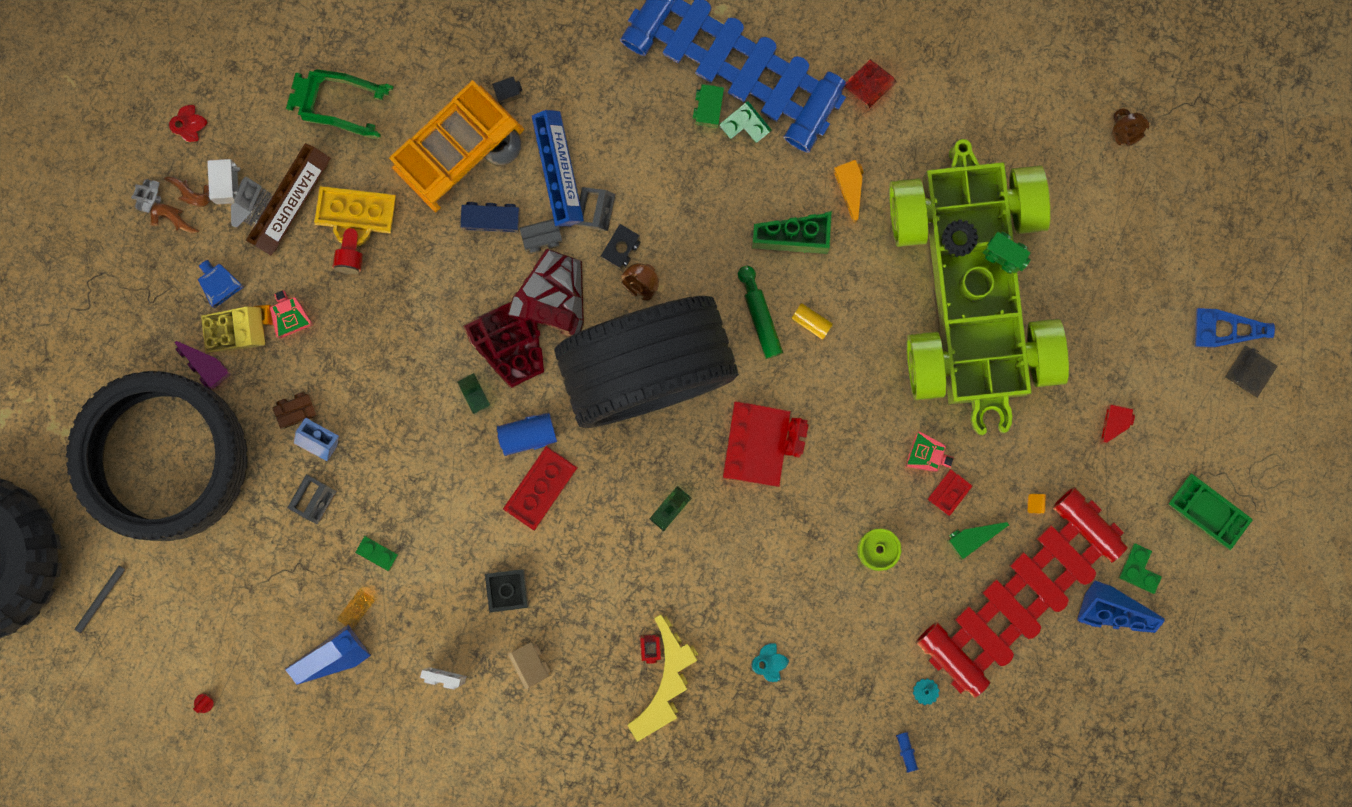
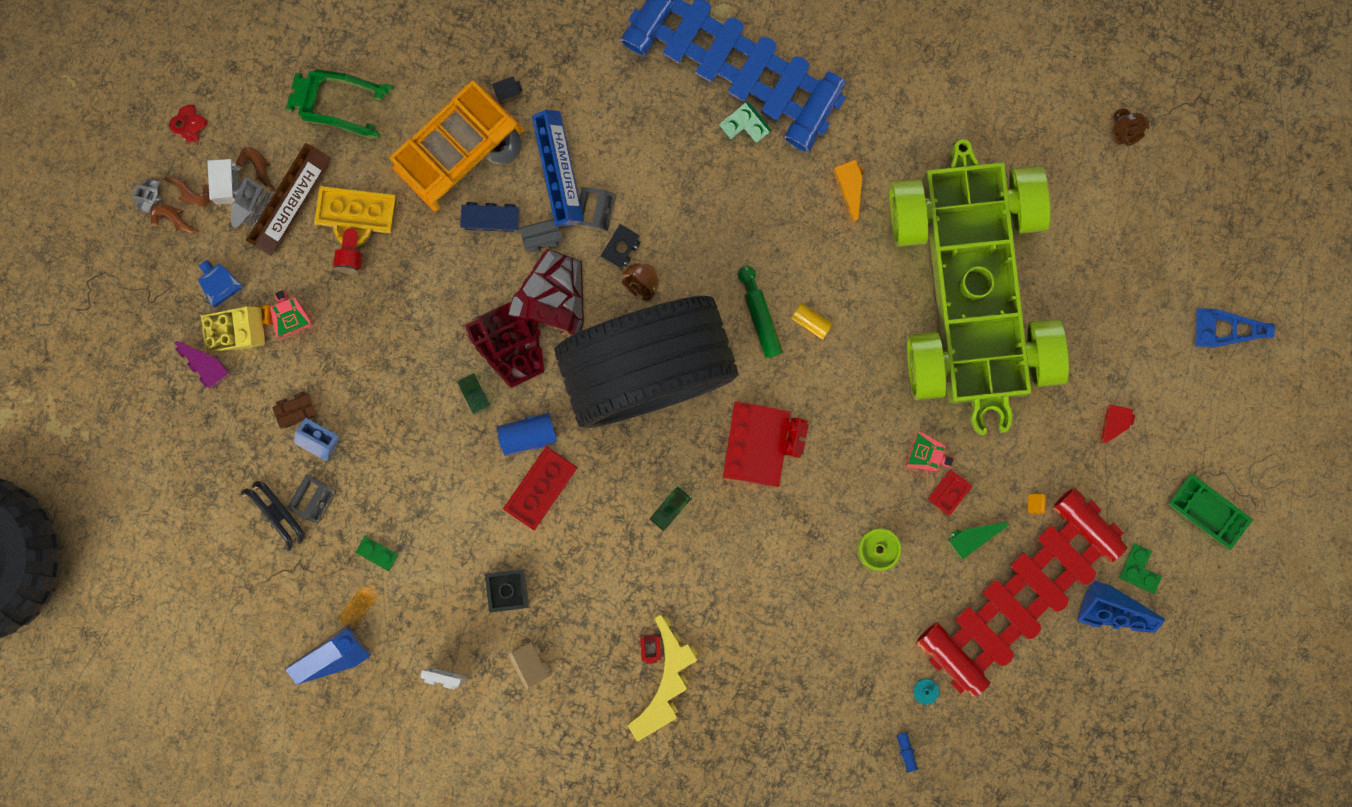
black tyre [66,371,248,541] -> none
dark grey bar [75,565,125,633] -> none
red plate [193,694,214,714] -> none
green brick [693,84,724,128] -> none
teal plate [751,643,789,682] -> none
green wedge [752,211,832,254] -> none
clear red plate [845,59,897,108] -> none
black tyre [942,220,978,257] -> none
green brick [982,232,1031,274] -> none
clear smoke hinge [1225,345,1278,398] -> none
none -> dark orange piece [236,147,276,191]
none -> black piece [241,481,304,552]

